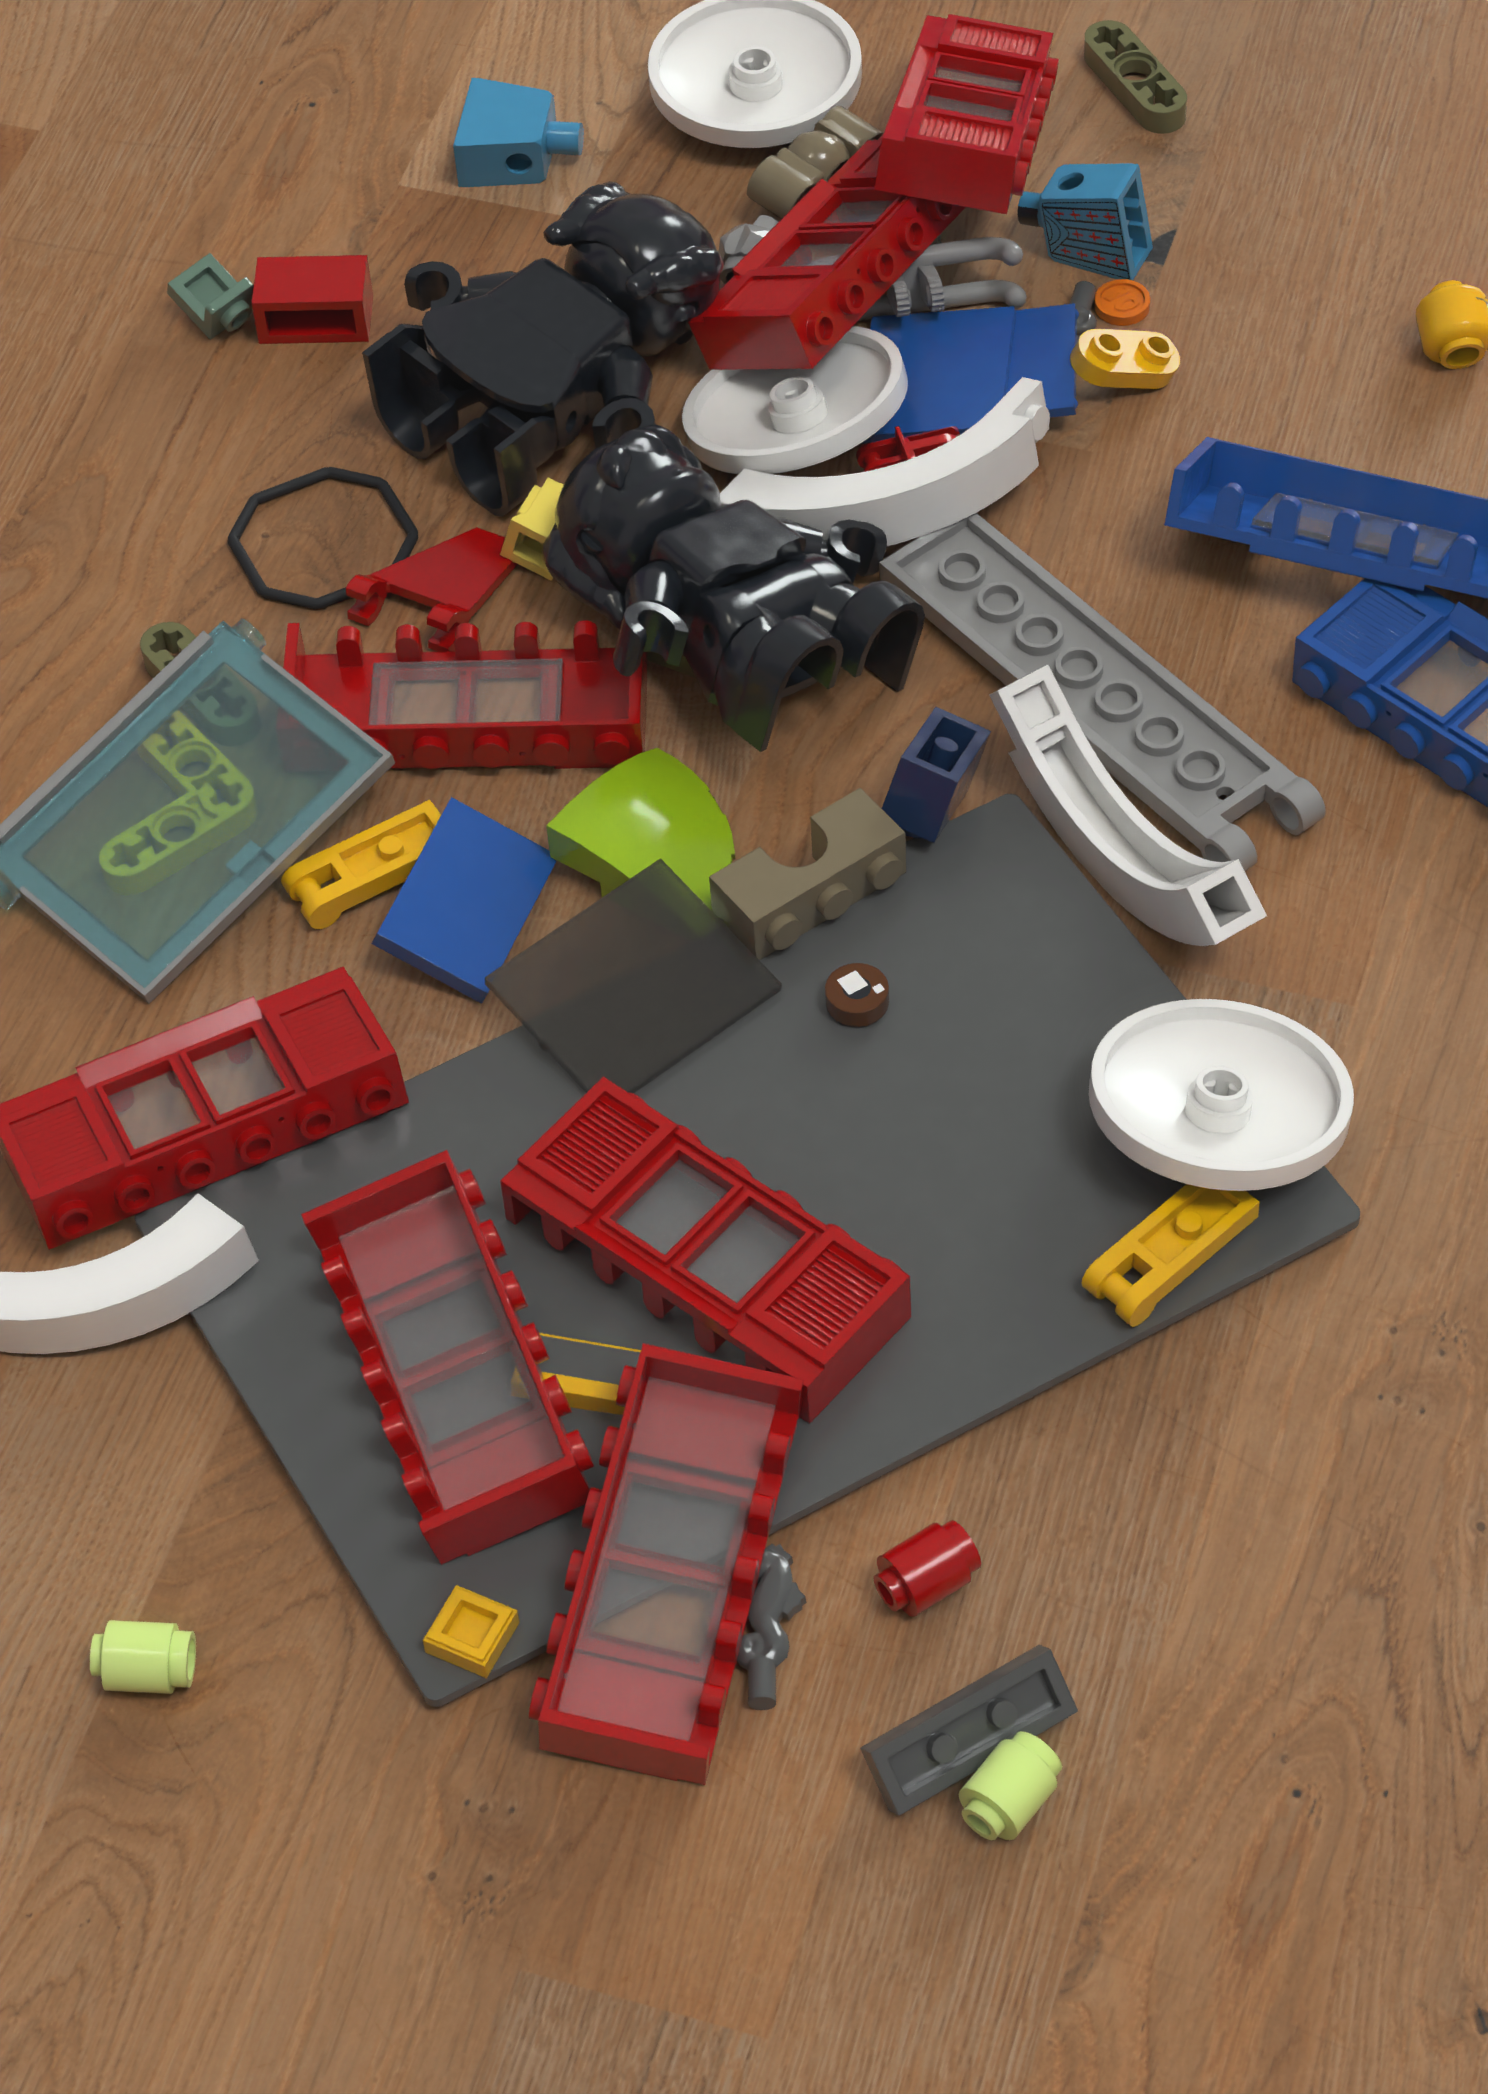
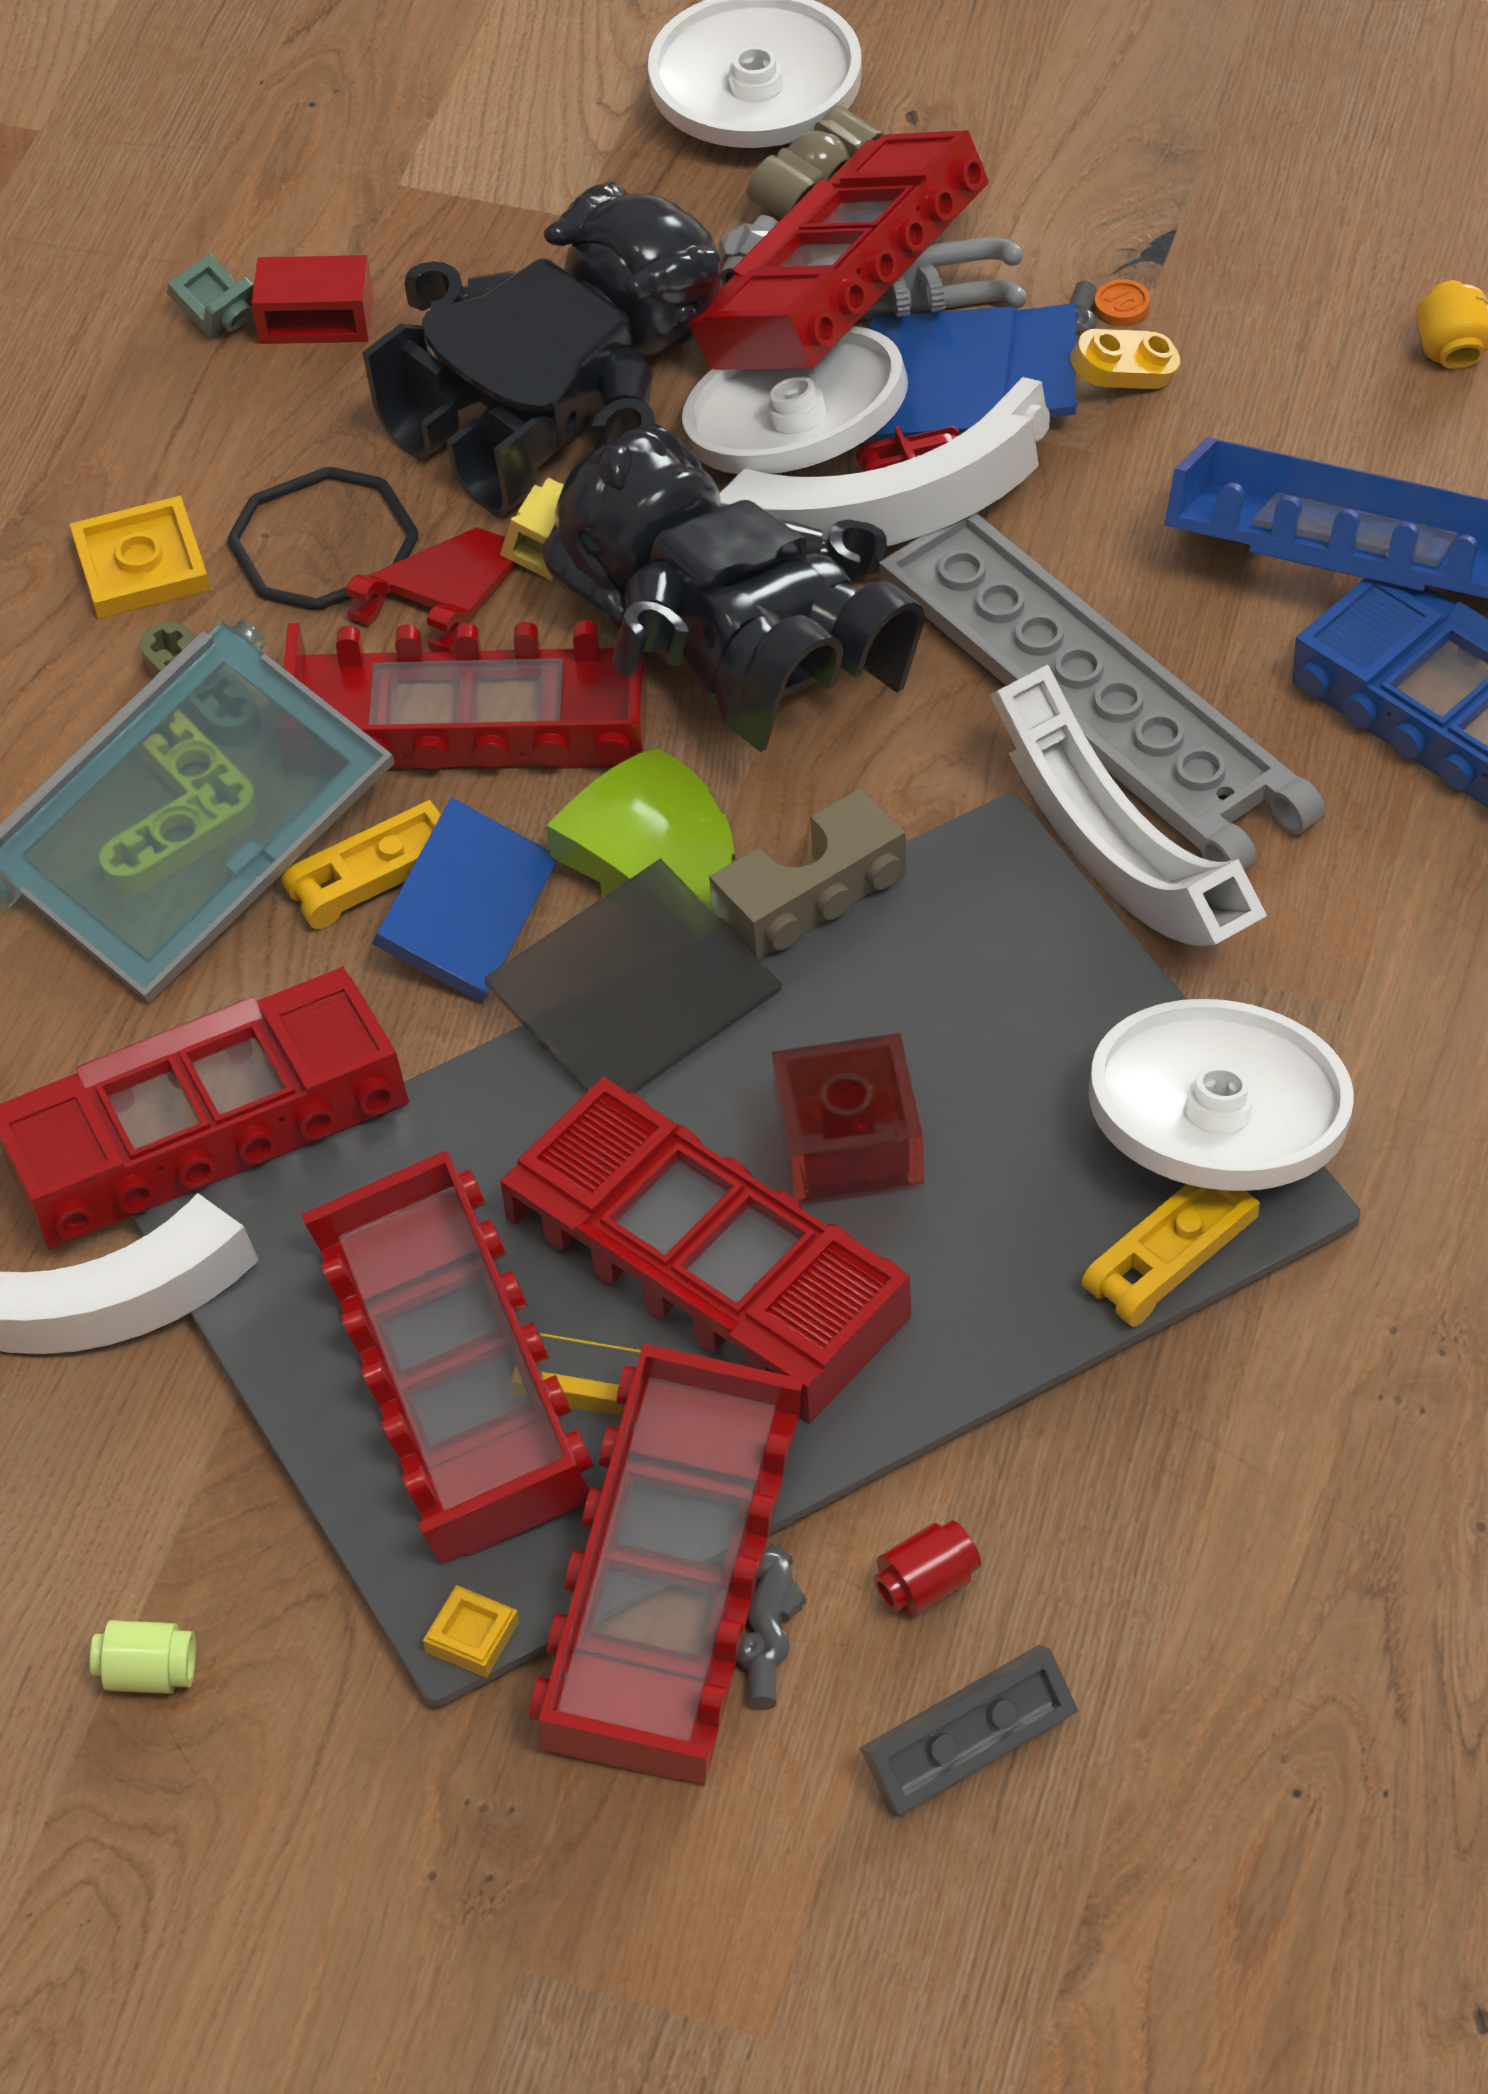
dark azure torso [453,78,584,187] -> none
reddish brown tile [825,963,889,1027] -> none
red window [874,14,1059,214] -> none
dark blue brick [881,707,991,843] -> none
yellowish green brick [959,1731,1062,1840] -> none
dark azure torso [1017,163,1153,280] -> none
olive beam [1084,20,1187,134] -> none
none -> yellow tile [70,495,210,619]
none -> clear red brick [771,1033,924,1202]

